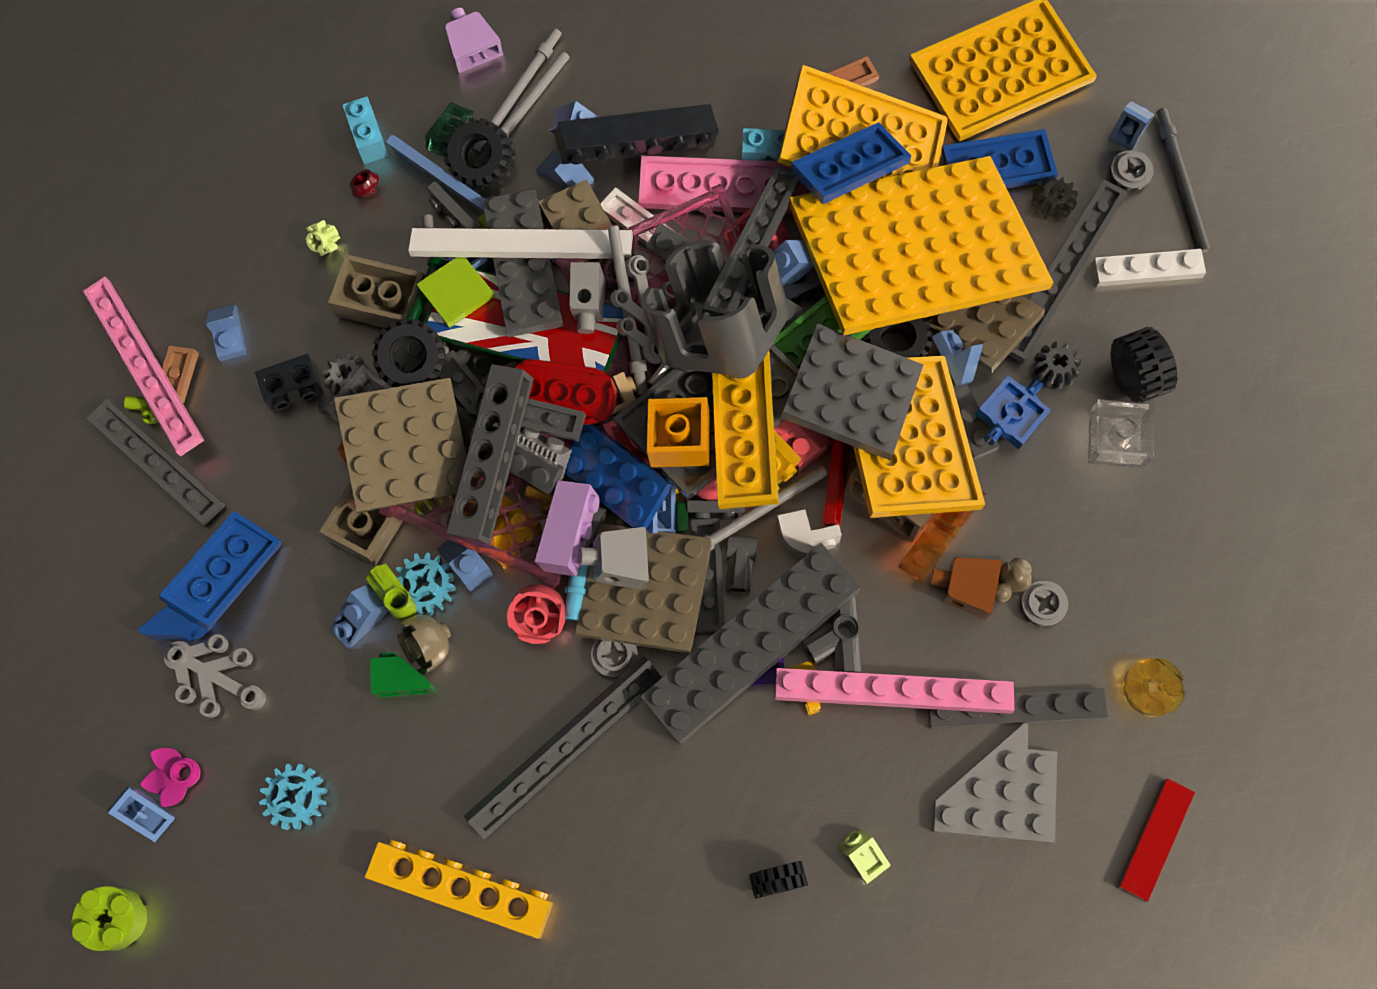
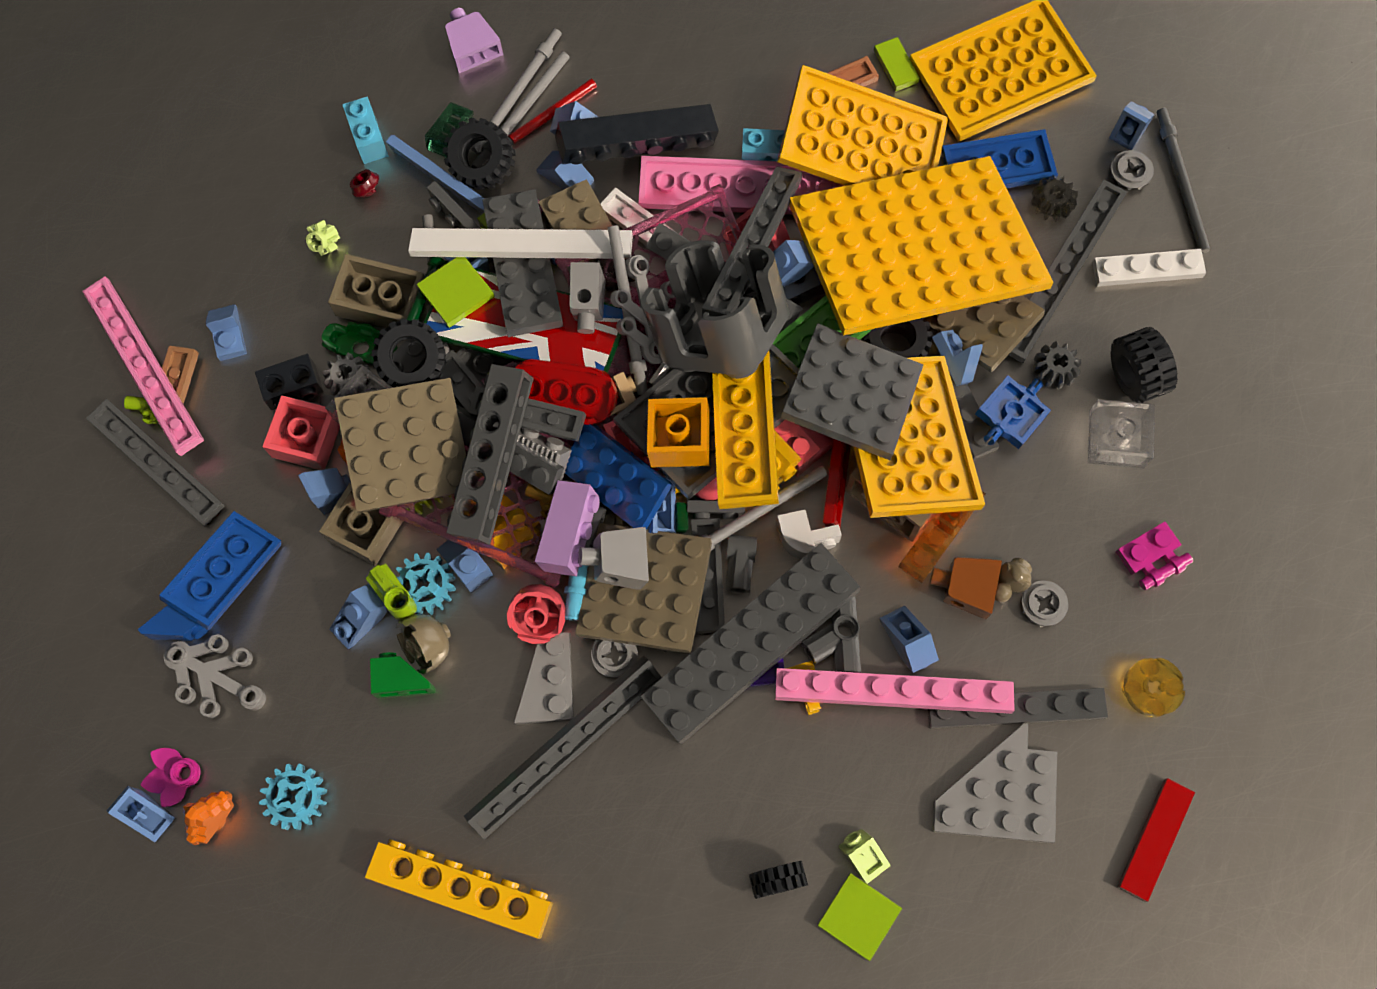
lime brick [72,886,147,951] -> none
blue plate [791,122,912,205] -> none
none -> orange rock [183,791,234,845]
none -> coral brick [263,396,340,470]
none -> medium blue slope [298,468,351,515]
none -> green piece [321,322,398,365]
none -> red bar [508,78,597,144]
none -> light grey wing [514,632,574,725]
none -> lime tile [817,873,902,961]
none -> lime tile [874,37,920,92]
none -> medium blue slope [880,606,939,673]
none -> dark pink plate [1116,522,1193,590]

